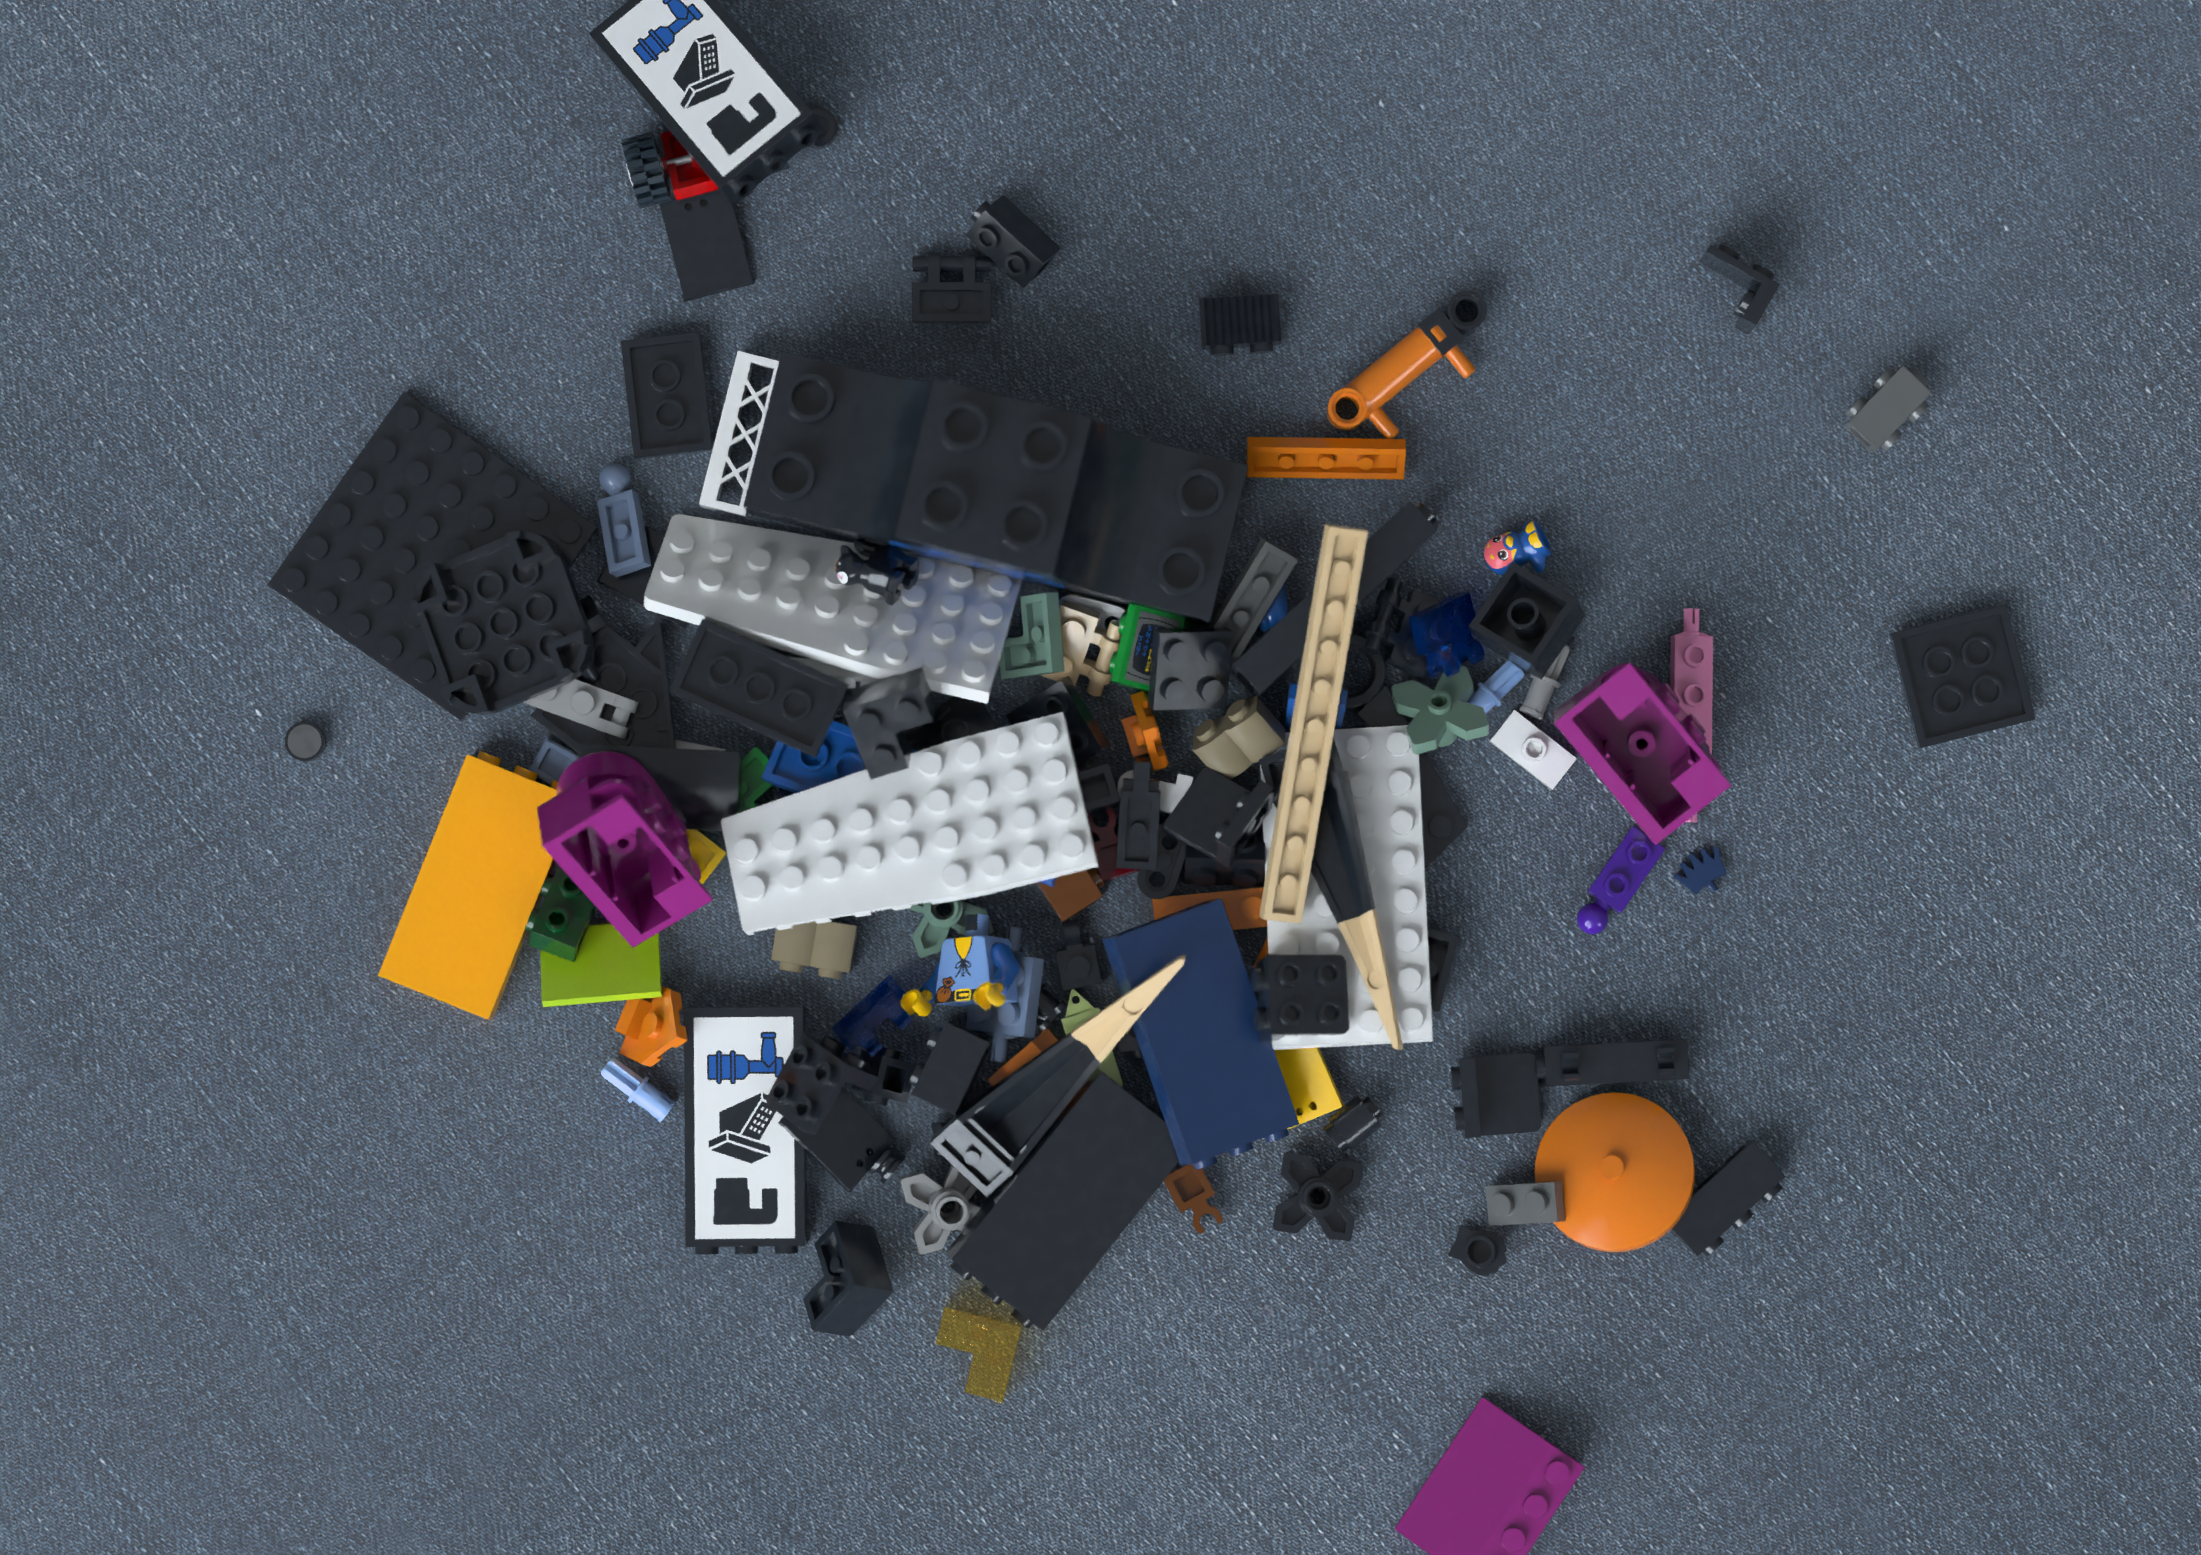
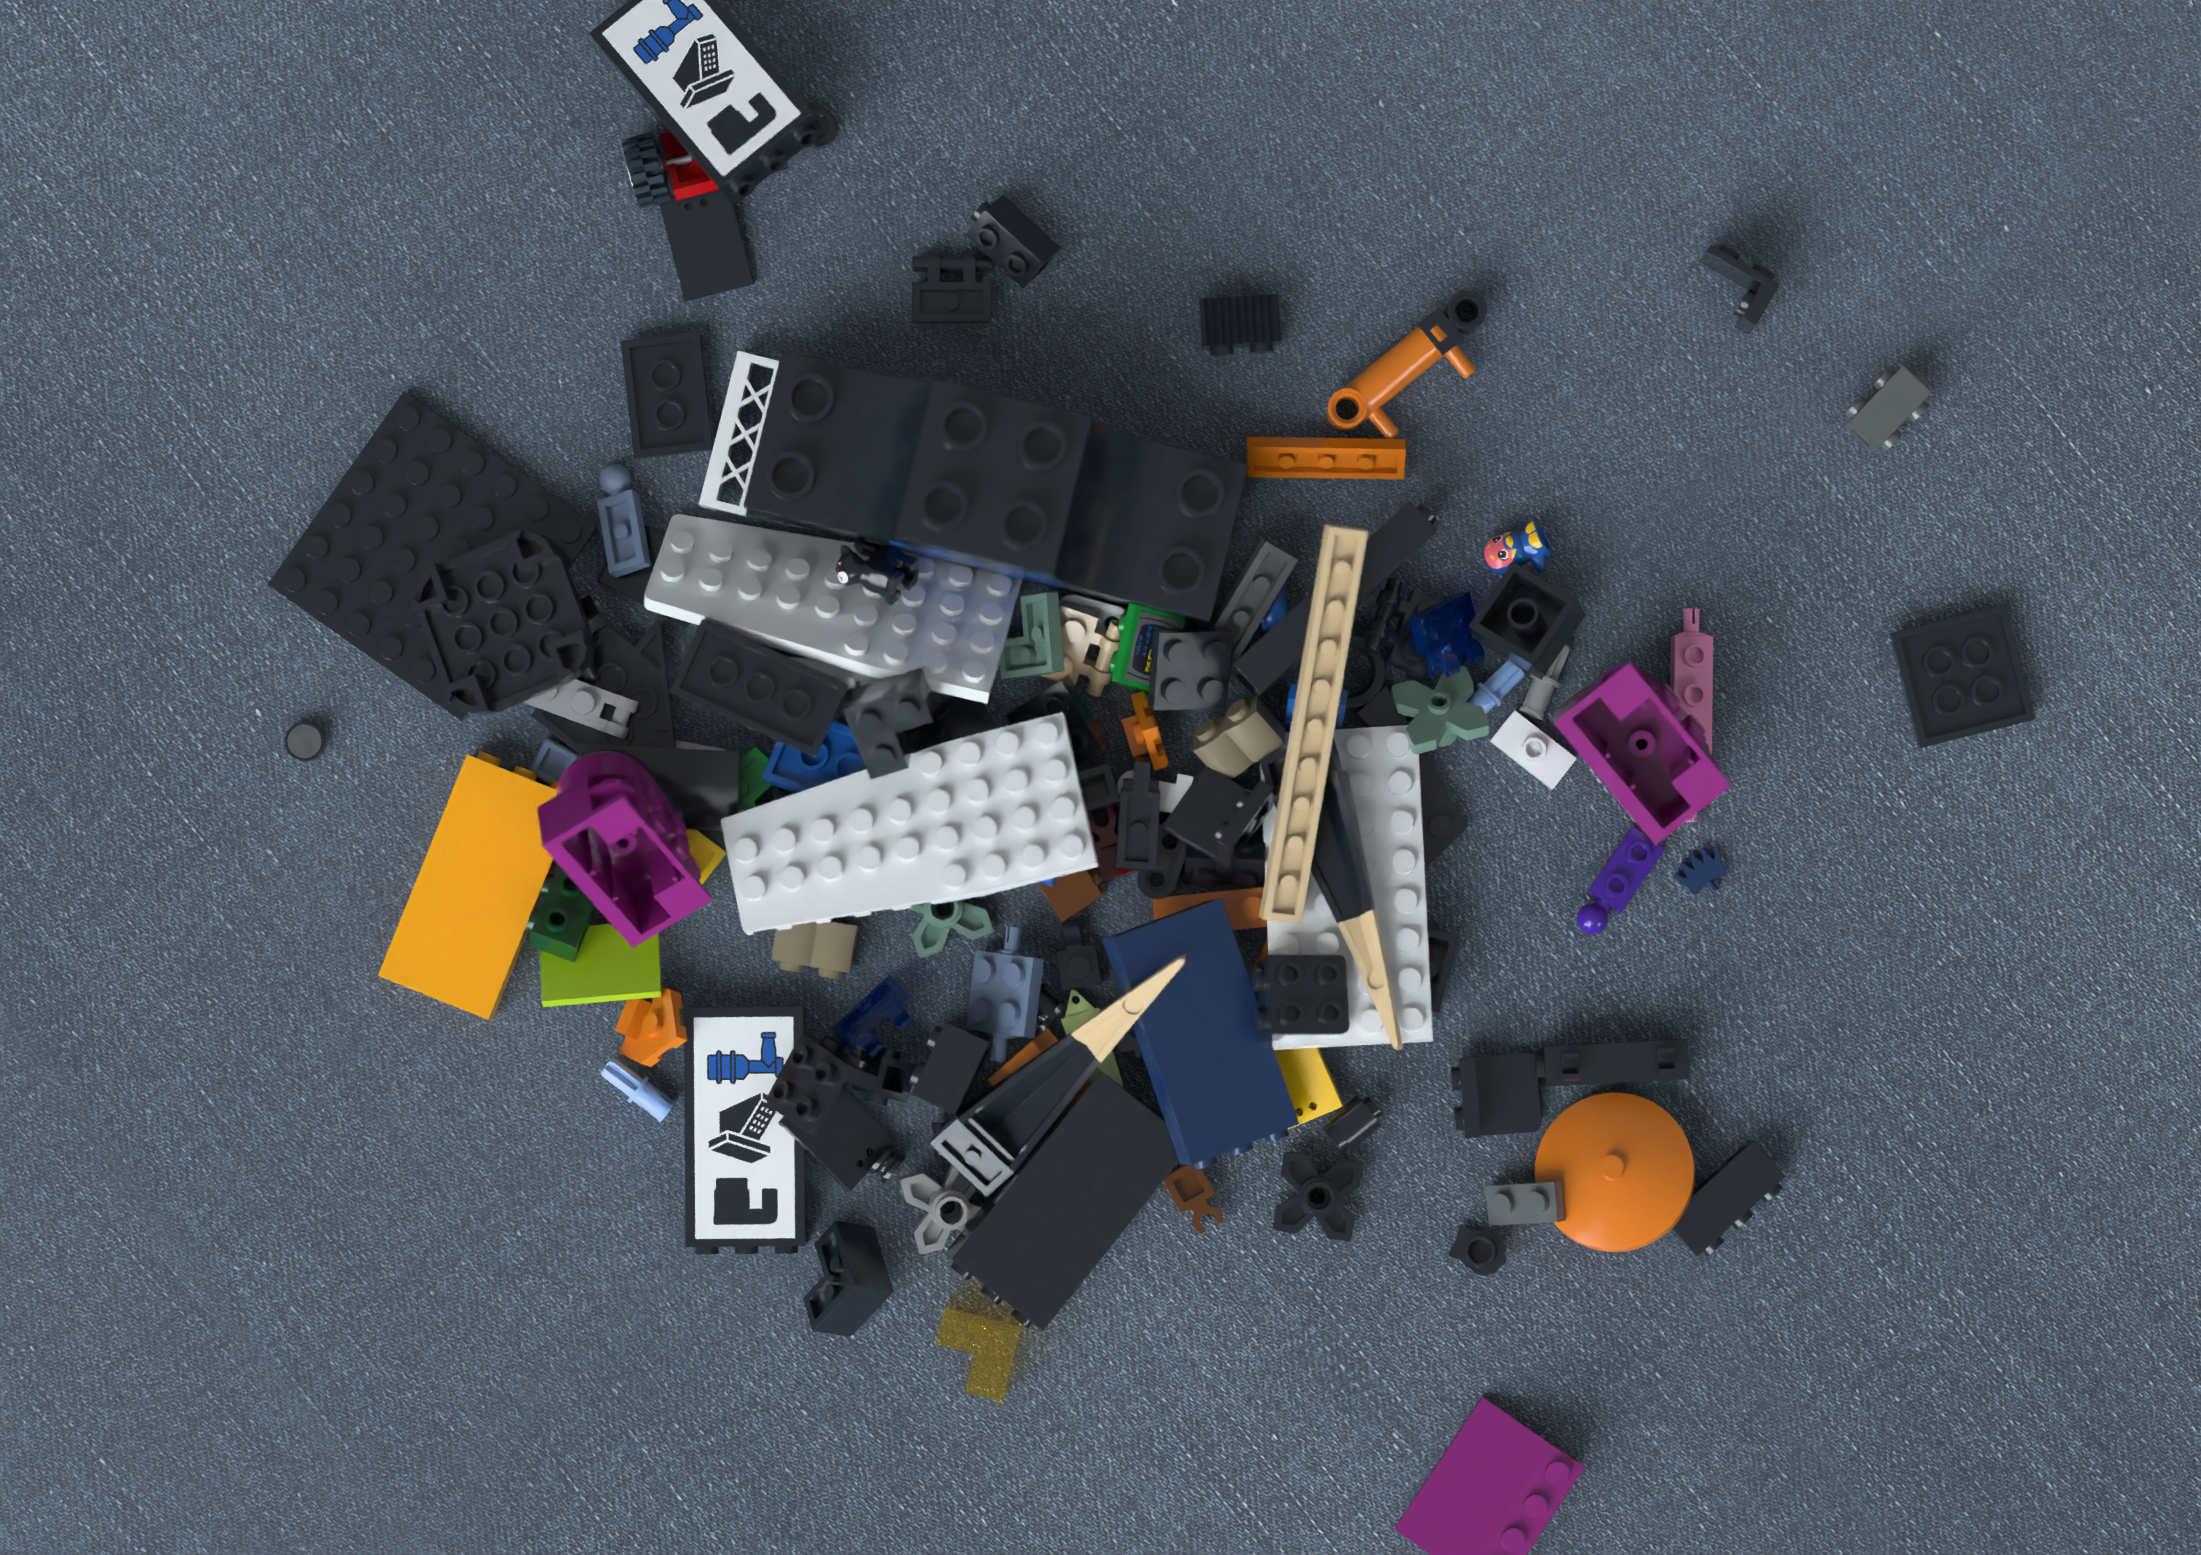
torso [900,914,1020,1017] -> none

